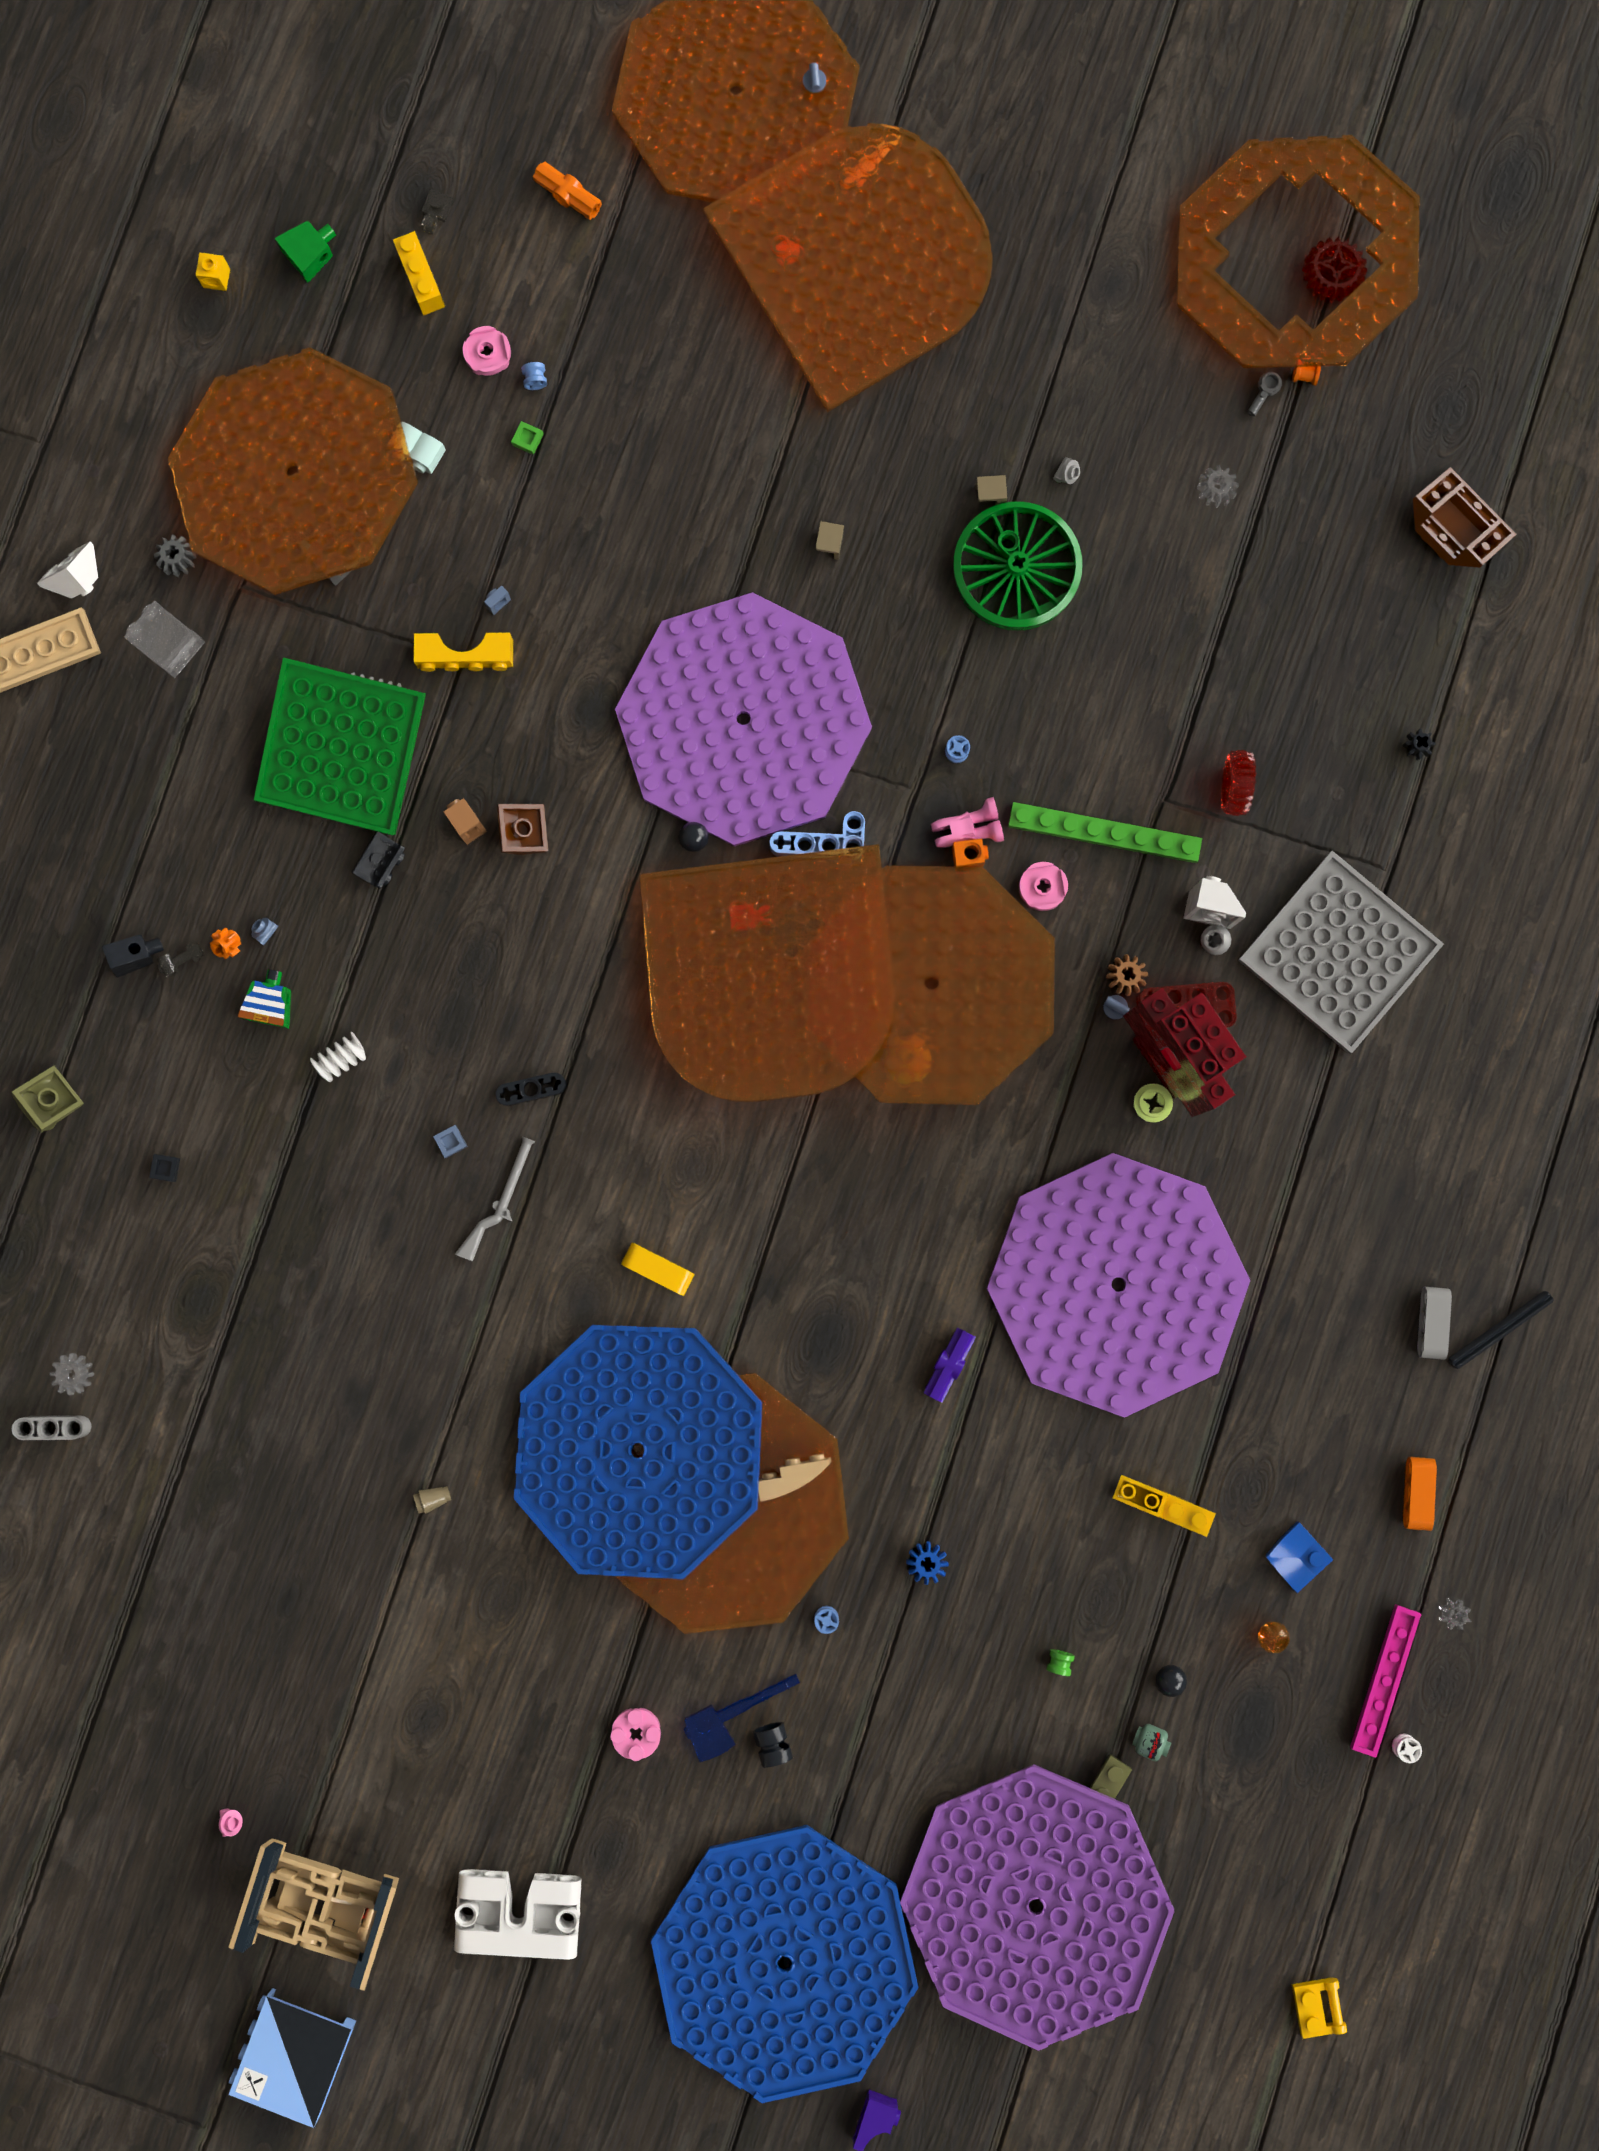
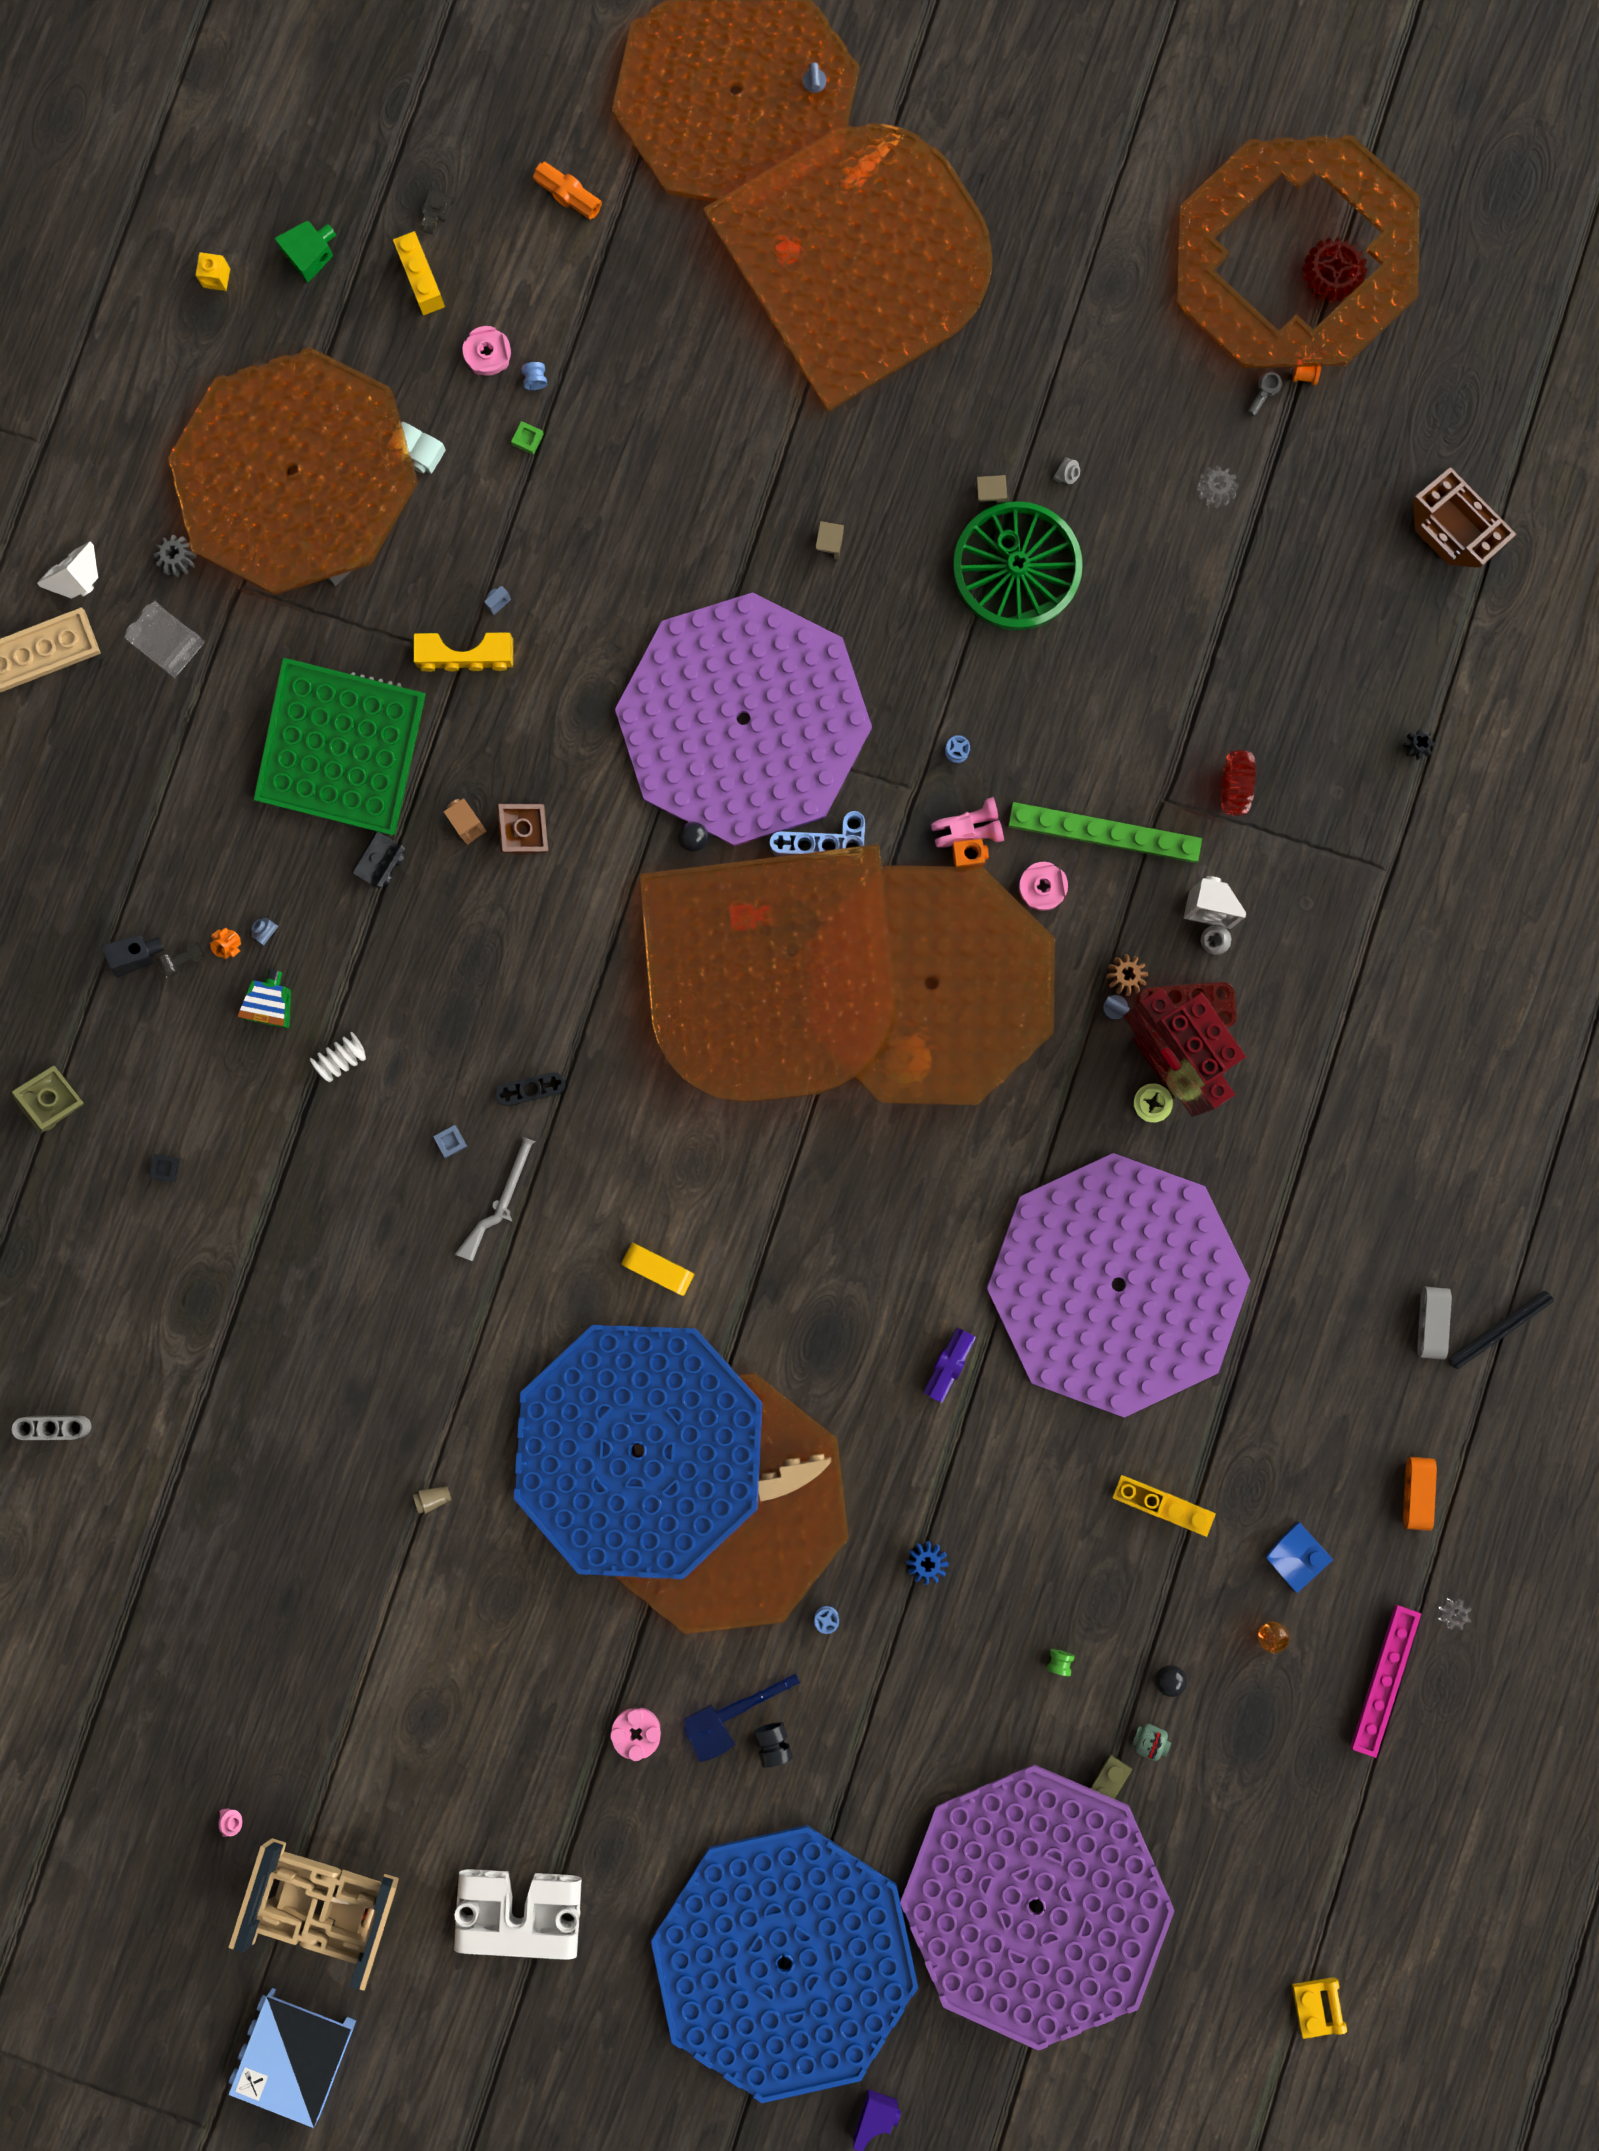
clear gear [49,1353,94,1395] -> none
light grey plate [1238,851,1444,1054] -> none
white wheel [1392,1734,1422,1763] -> none

